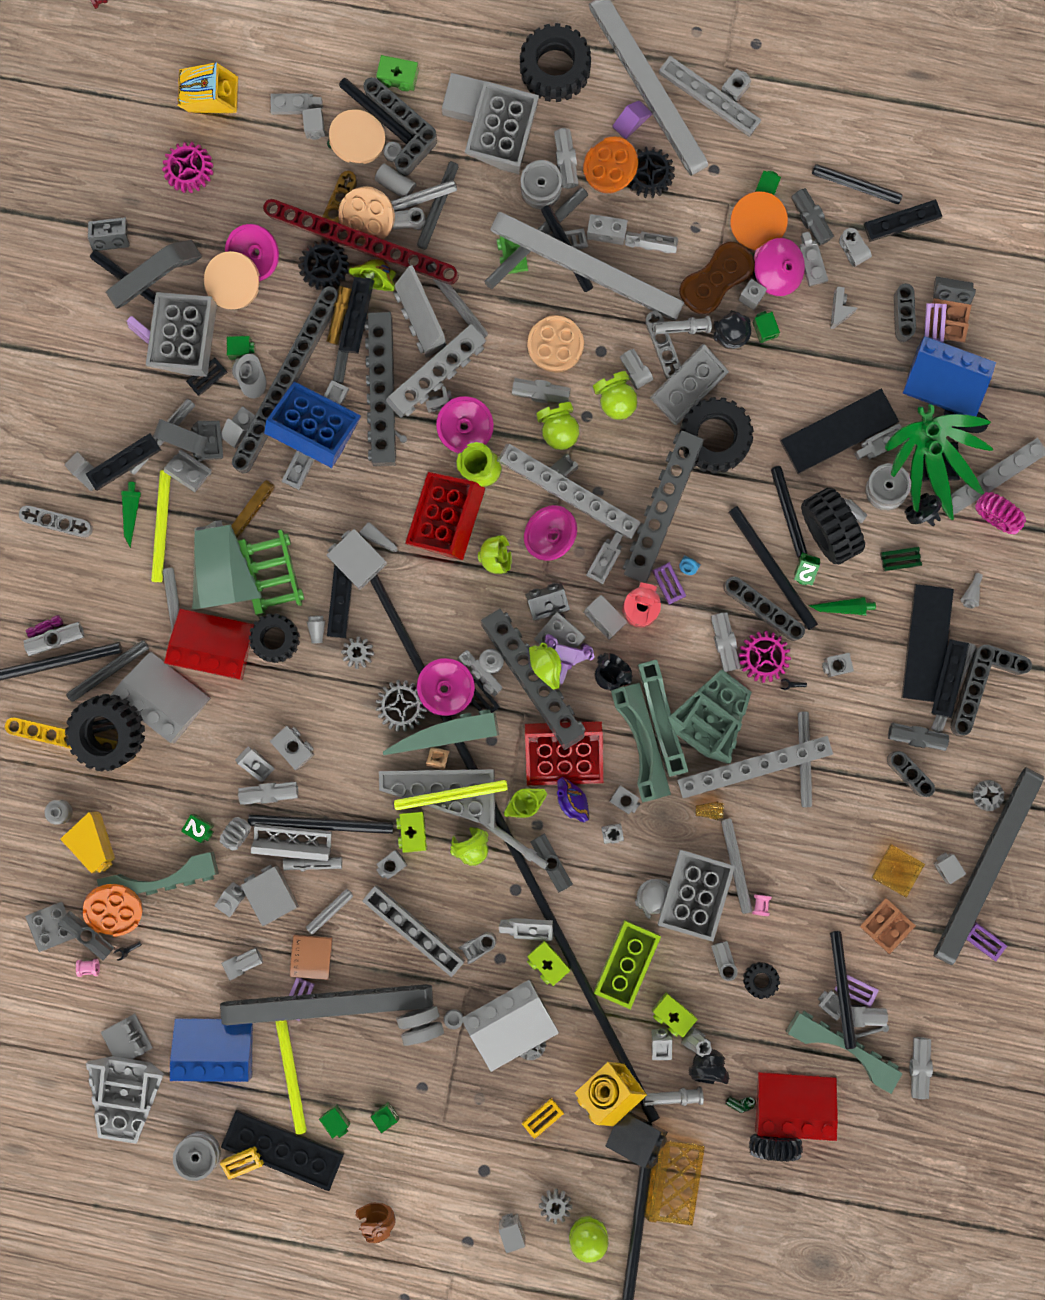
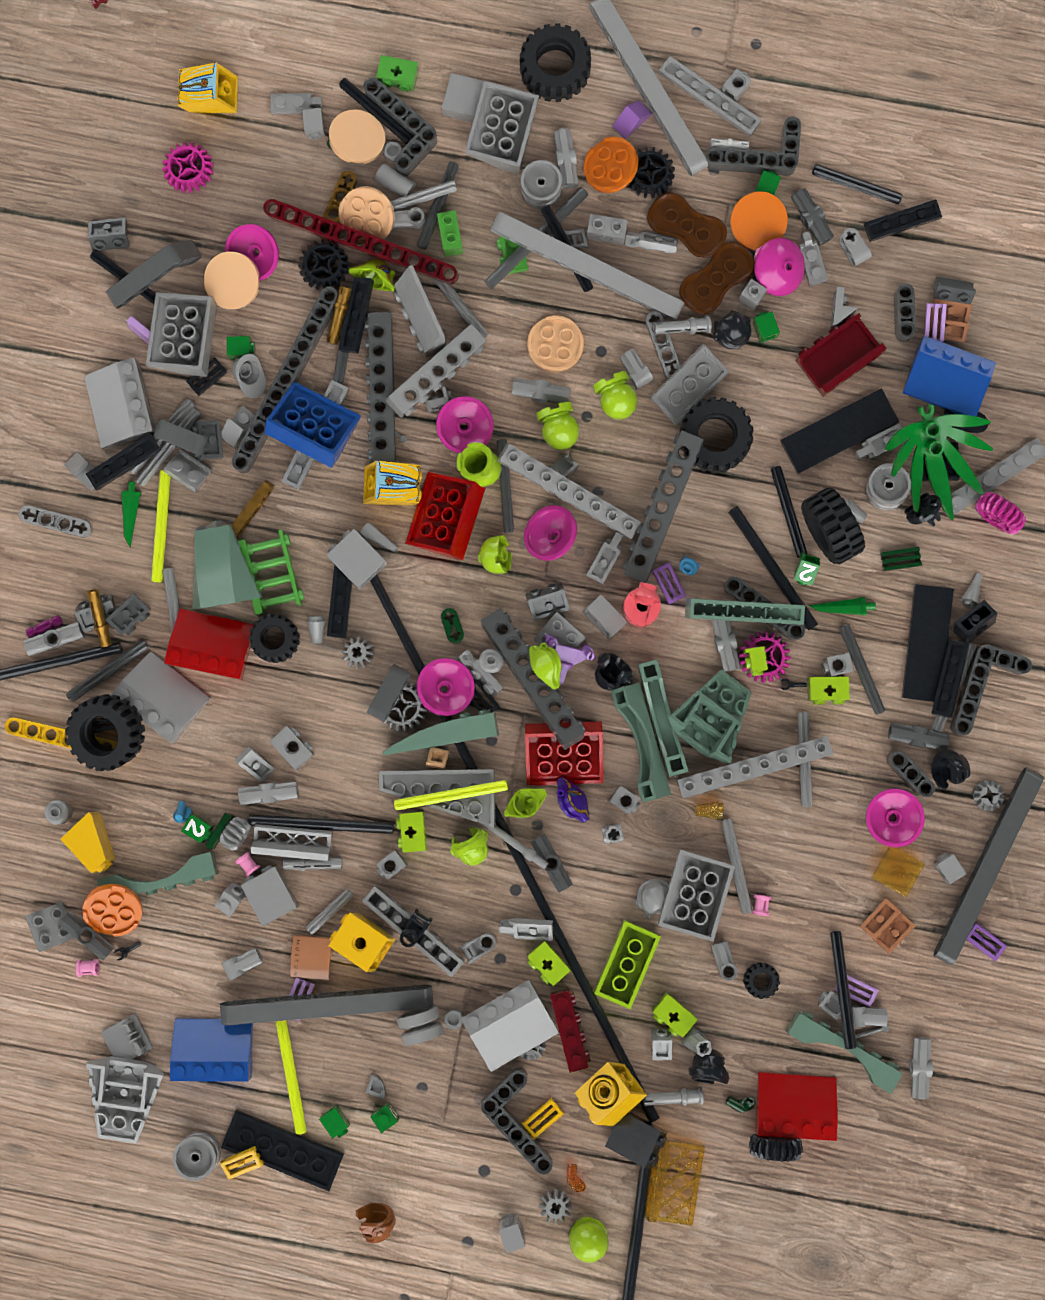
none -> dark grey bracket [74,594,116,633]
none -> light grey slope [84,358,156,449]
none -> pearl gold pin [86,589,112,647]
none -> dark grey bracket [106,593,151,636]
none -> light grey axle [136,408,201,486]
none -> dark azure plate [173,801,192,823]
none -> dark green tile [206,813,234,850]
none -> bright pink bush [235,851,261,877]
none -> yellow brick [328,912,396,972]
none -> yellow slope [363,461,422,505]
none -> light grey tile [365,1073,385,1099]
none -> dark grey beam [367,664,411,722]
none -> black piece [400,908,433,947]
none -> bright green brick [437,210,463,257]
none -> dark green beam [441,608,464,644]
none -> dark grey beam [481,1068,553,1175]
none -> dark grey axle [497,439,514,533]
none -> dark red brick [550,988,591,1073]
none -> clear orange arm [566,1164,586,1192]
none -> reddish brown plate [647,192,727,258]
none -> sand green slope [685,598,805,625]
none -> dark grey beam [705,116,801,176]
none -> white pin [710,138,749,150]
none -> lime brick [743,646,768,676]
none -> dark red panel [796,313,887,397]
none -> lime brick [807,677,850,705]
none -> dark grey axle [839,624,885,715]
none -> dark pink dish [866,789,925,847]
none -> black helmet [931,750,971,790]
none -> black brick [953,600,998,643]

